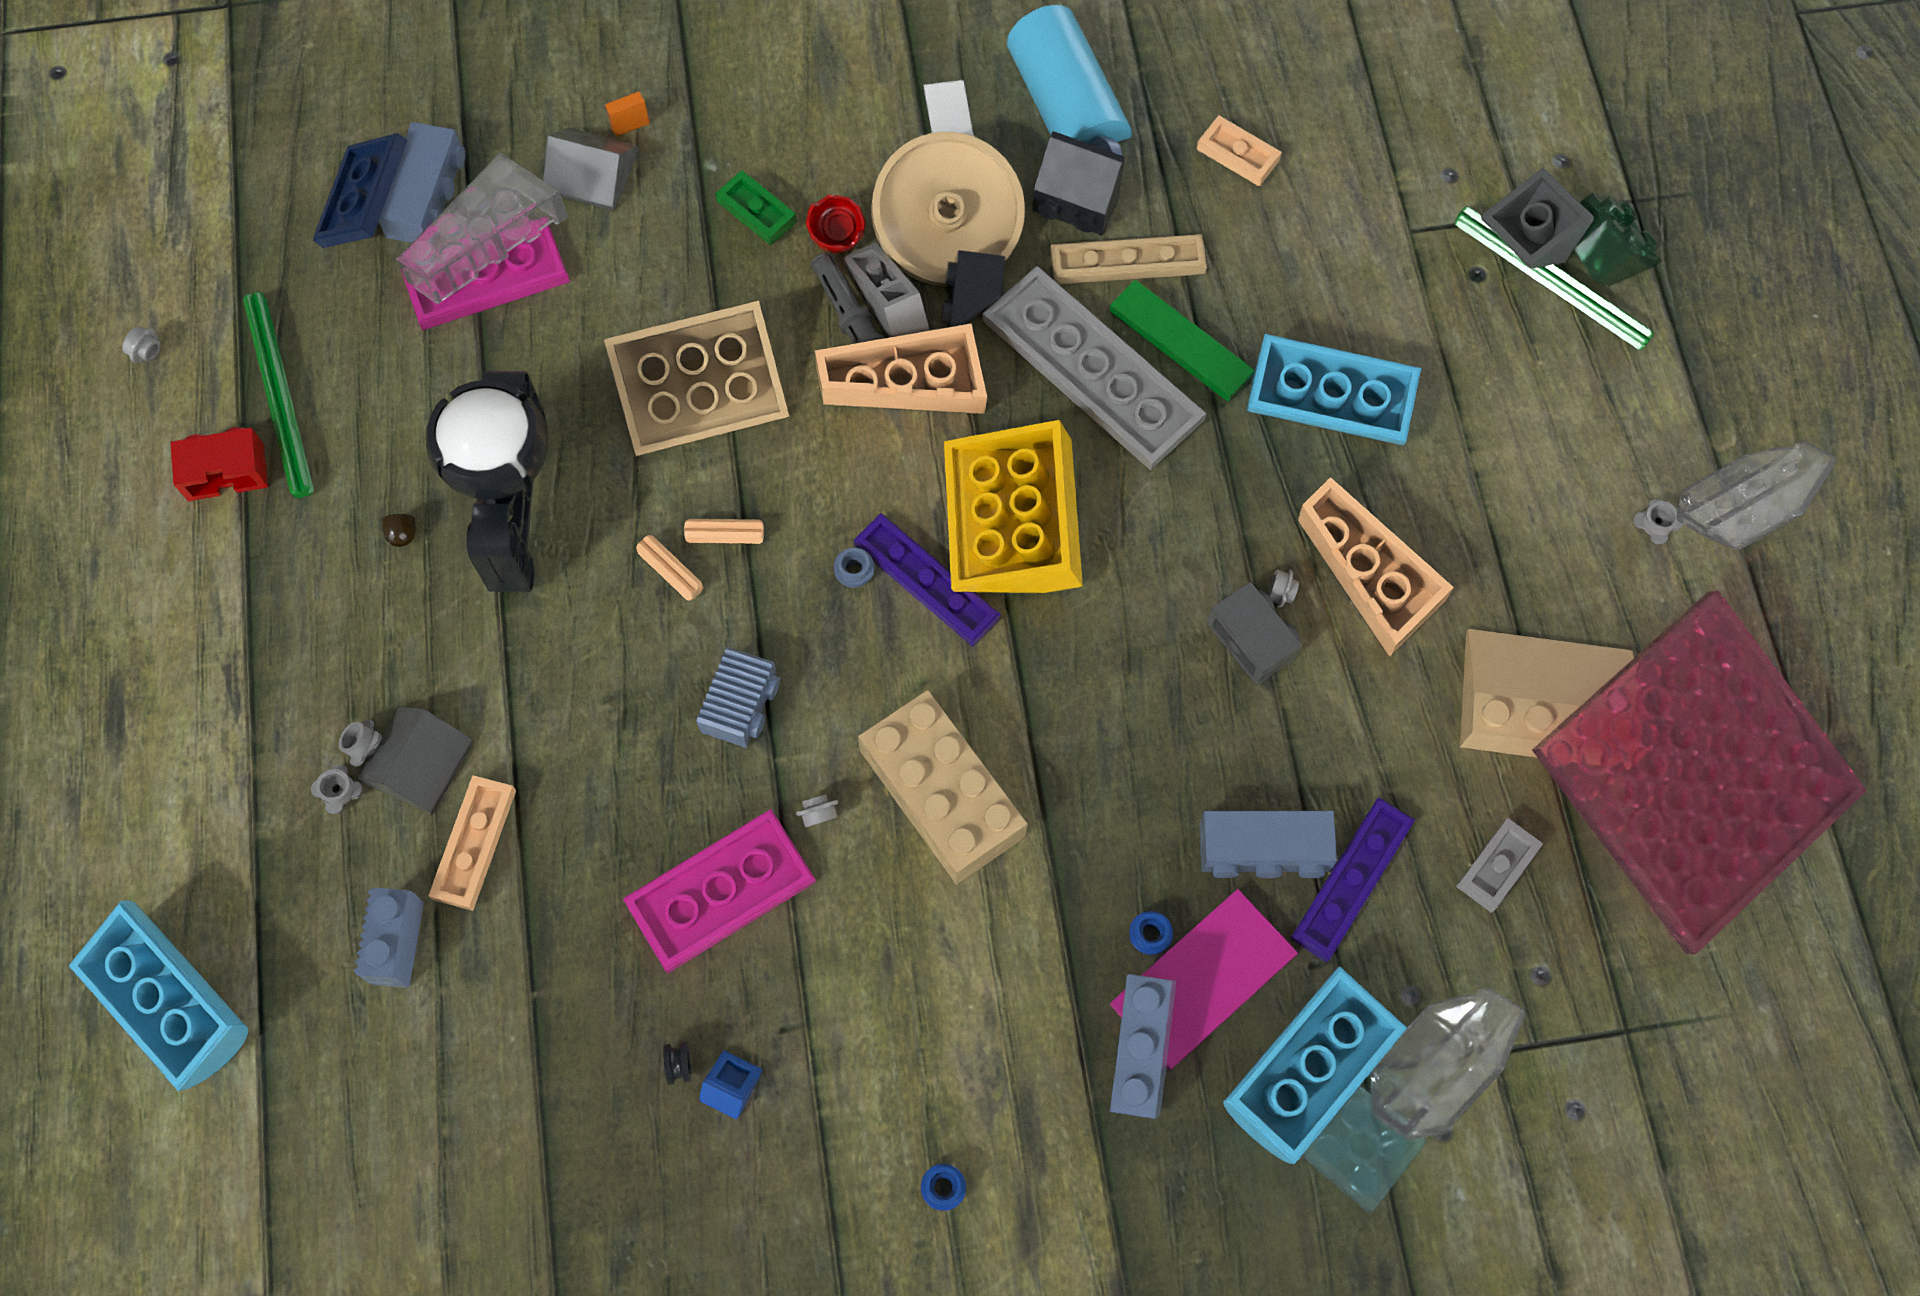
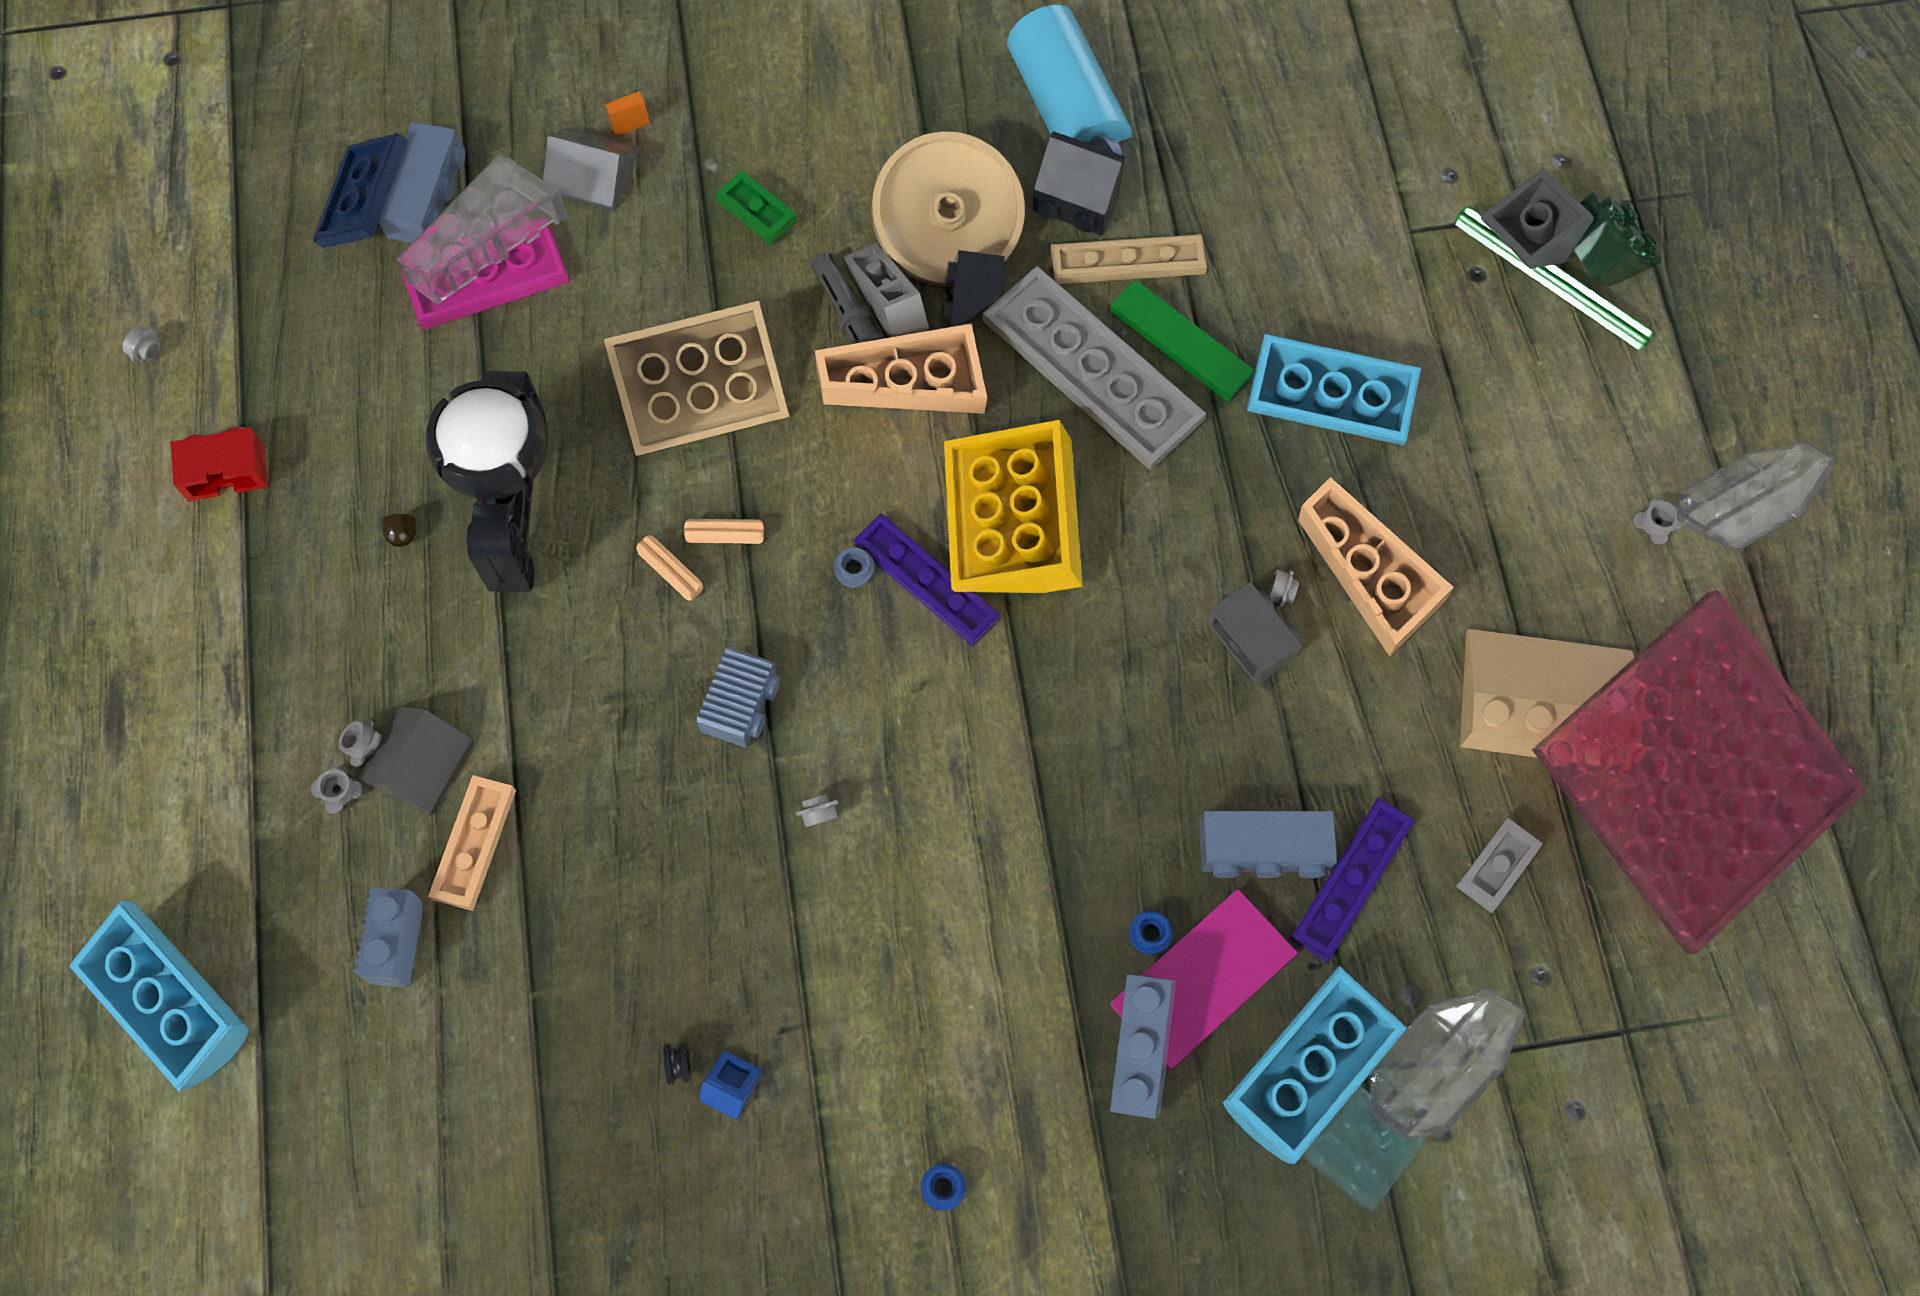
green axle [243,291,314,499] -> none
dark pink tile [623,809,816,974] -> none
red hair [806,194,866,253] -> none
tan brick [858,690,1027,885] -> none
white sticker [924,80,974,137] -> none
light nougat plate [1197,115,1282,187] -> none

